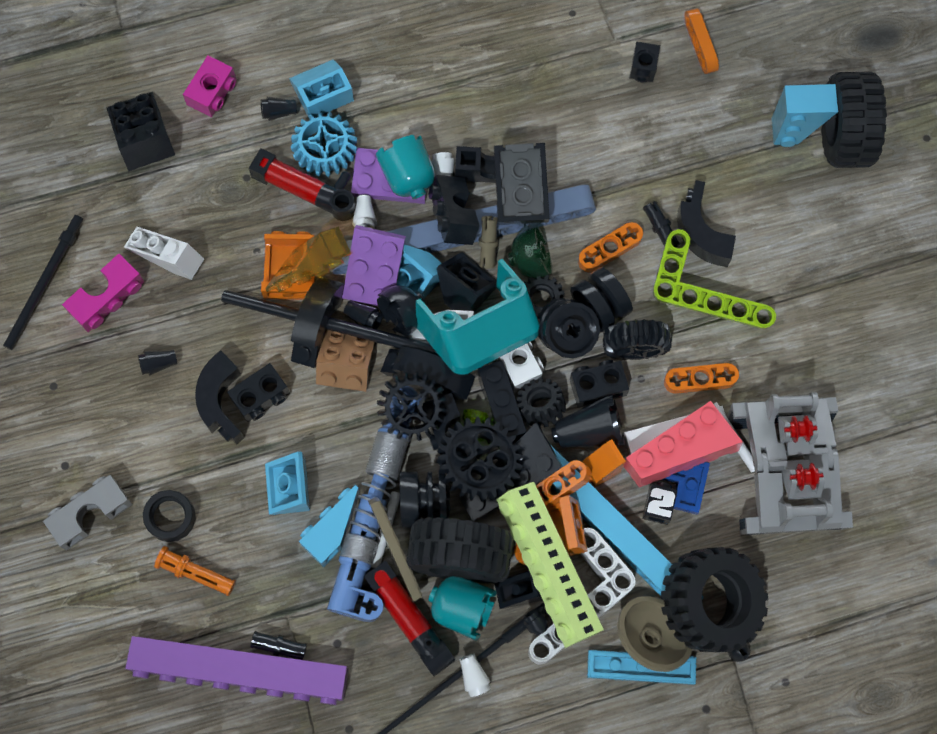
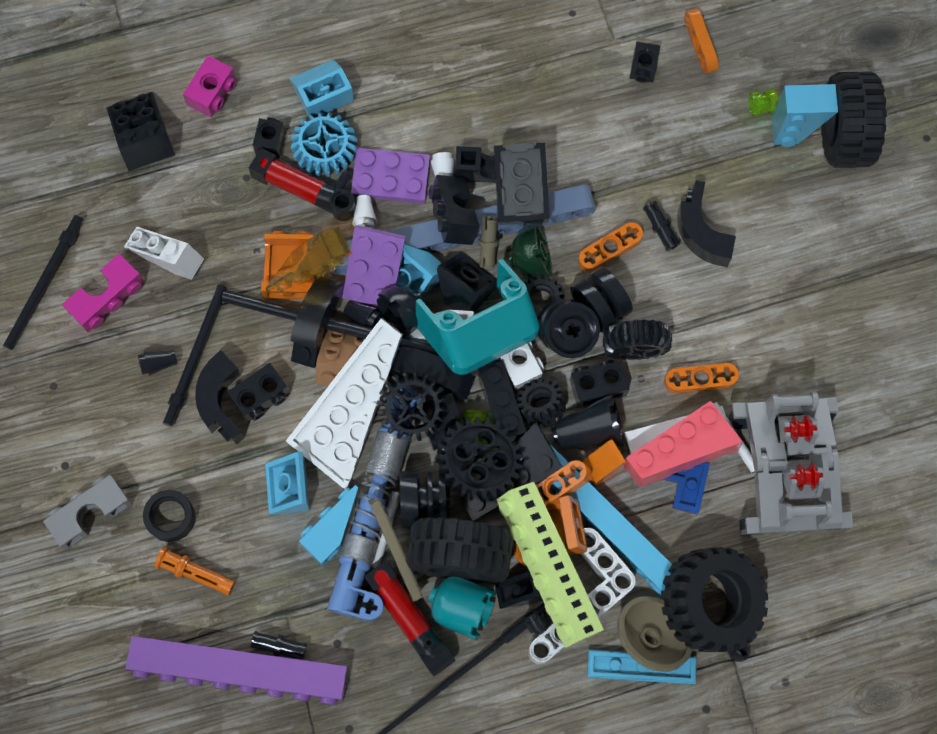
black cone [260,96,297,121] -> none
teal cylinder [376,135,435,199] -> none
white cone [459,654,490,697] -> none
brick [642,482,678,525] -> none
lime beam [653,229,776,329] -> none
none -> black bar [163,284,227,427]
none -> black brick [253,118,286,159]
none -> white wing [286,319,403,489]
none -> clear neon green wheel [748,89,779,116]

